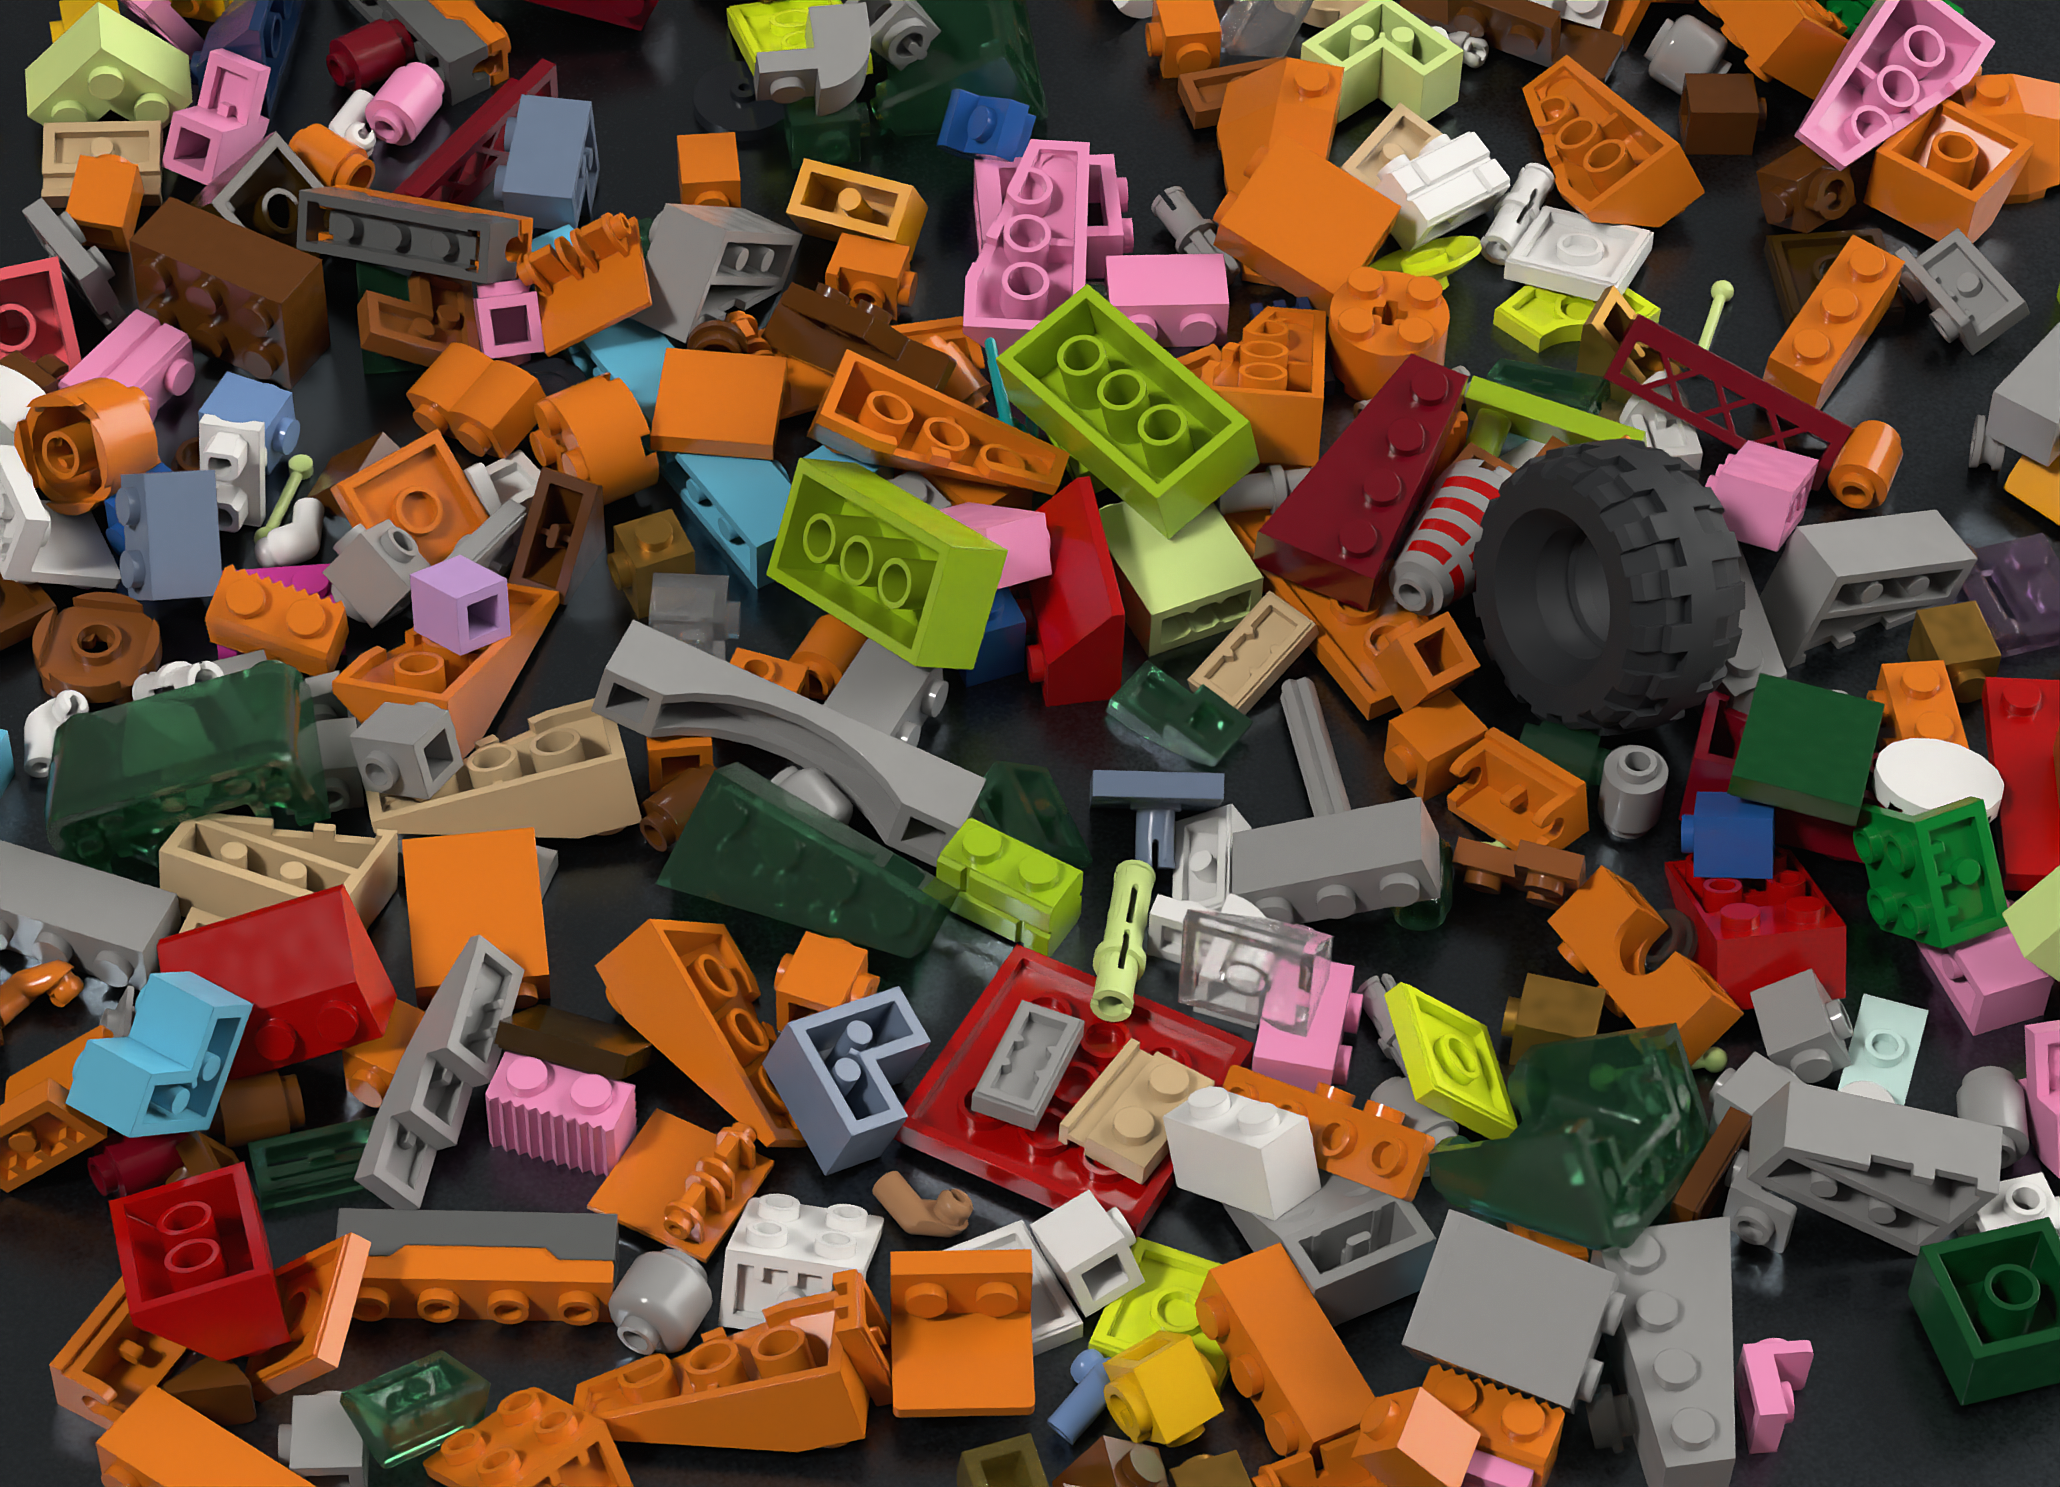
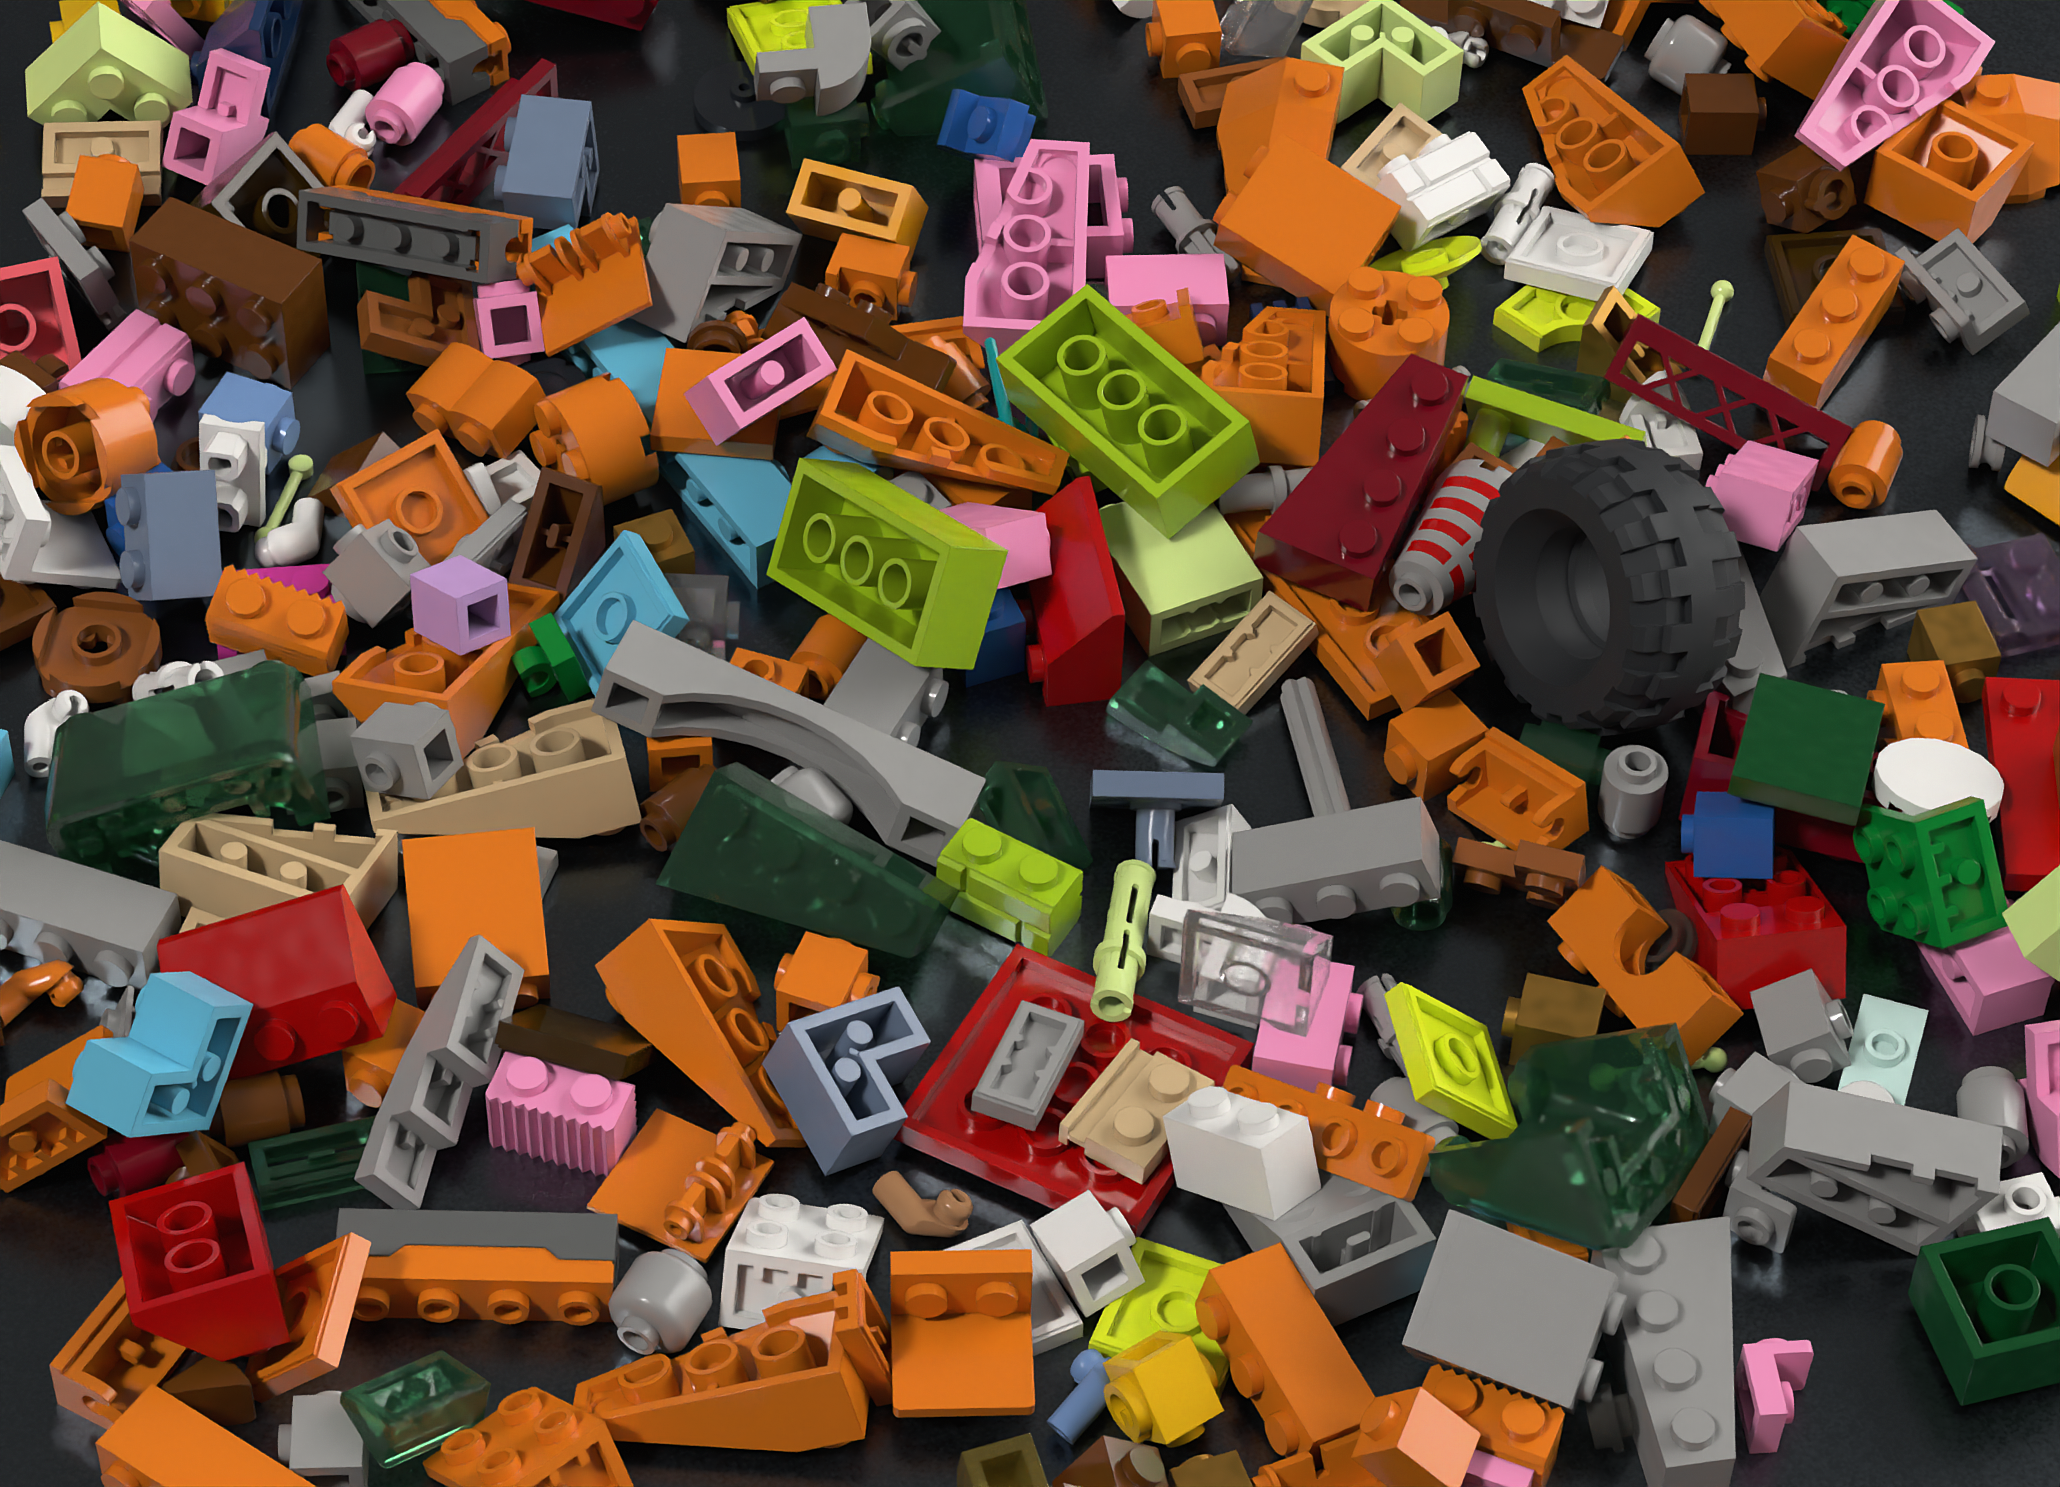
none -> green tile [511,612,592,702]
none -> medium azure tile [553,530,690,697]
none -> bright pink brick [684,317,838,446]
none -> orange brick [1125,287,1204,365]

